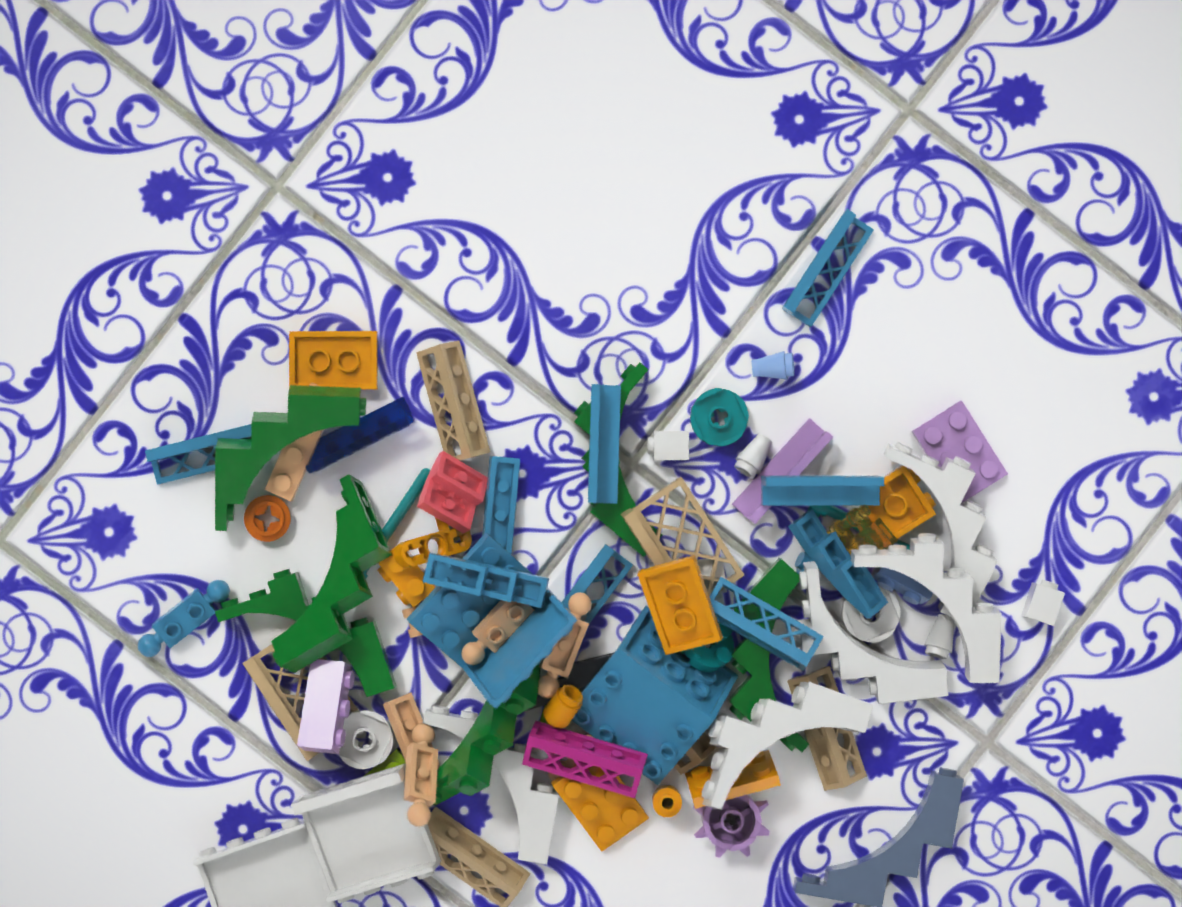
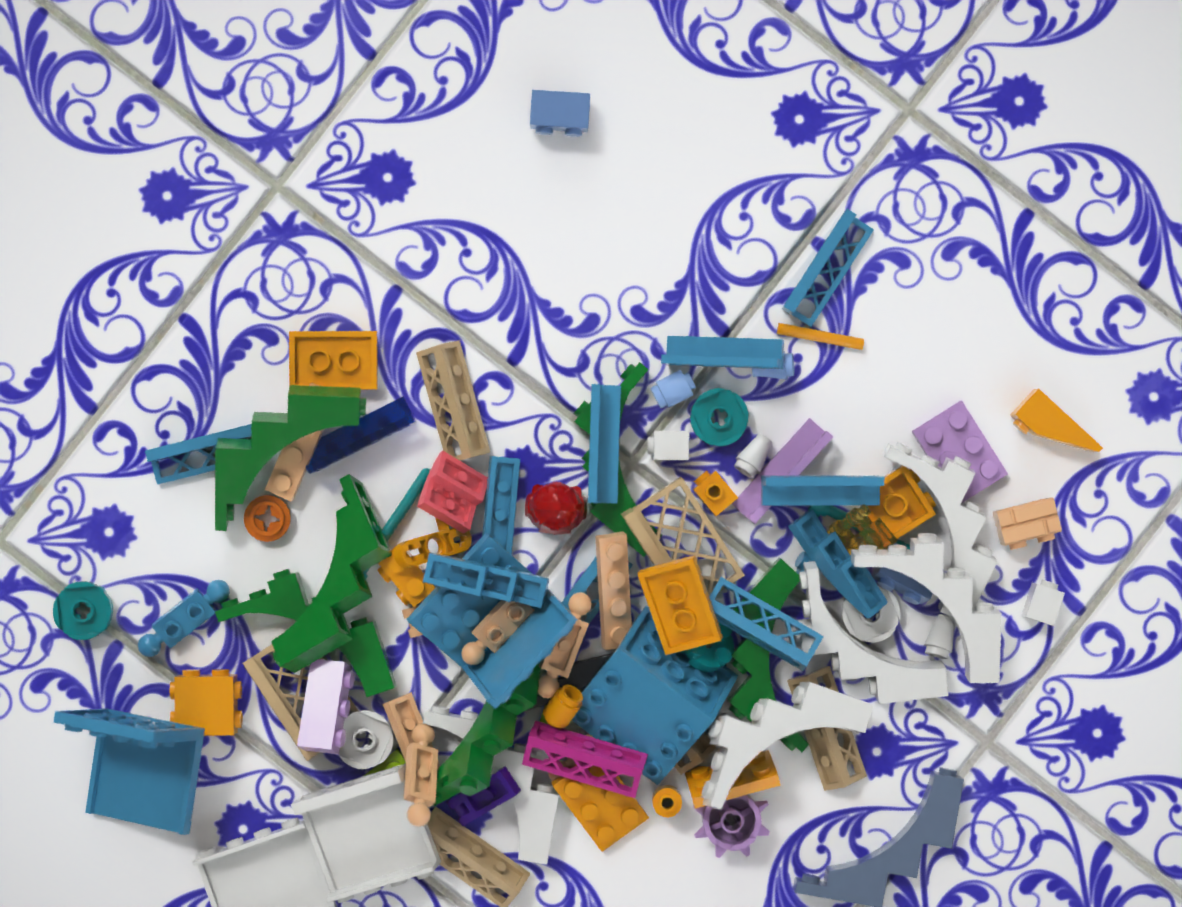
none -> teal plate [53,581,113,640]
none -> dark azure bracket [53,708,205,835]
none -> light orange brick [169,669,243,736]
none -> dark purple plate [446,766,522,826]
none -> red helmet [525,482,587,535]
none -> medium blue brick [530,90,591,137]
none -> light nougat plate [595,531,632,650]
none -> light blue brick [650,370,696,408]
none -> dark azure fence [661,336,784,369]
none -> light orange brick [692,470,738,516]
none -> light orange bar [776,323,864,350]
none -> light nougat brick [993,497,1062,550]
none -> light orange slope [1010,388,1103,452]

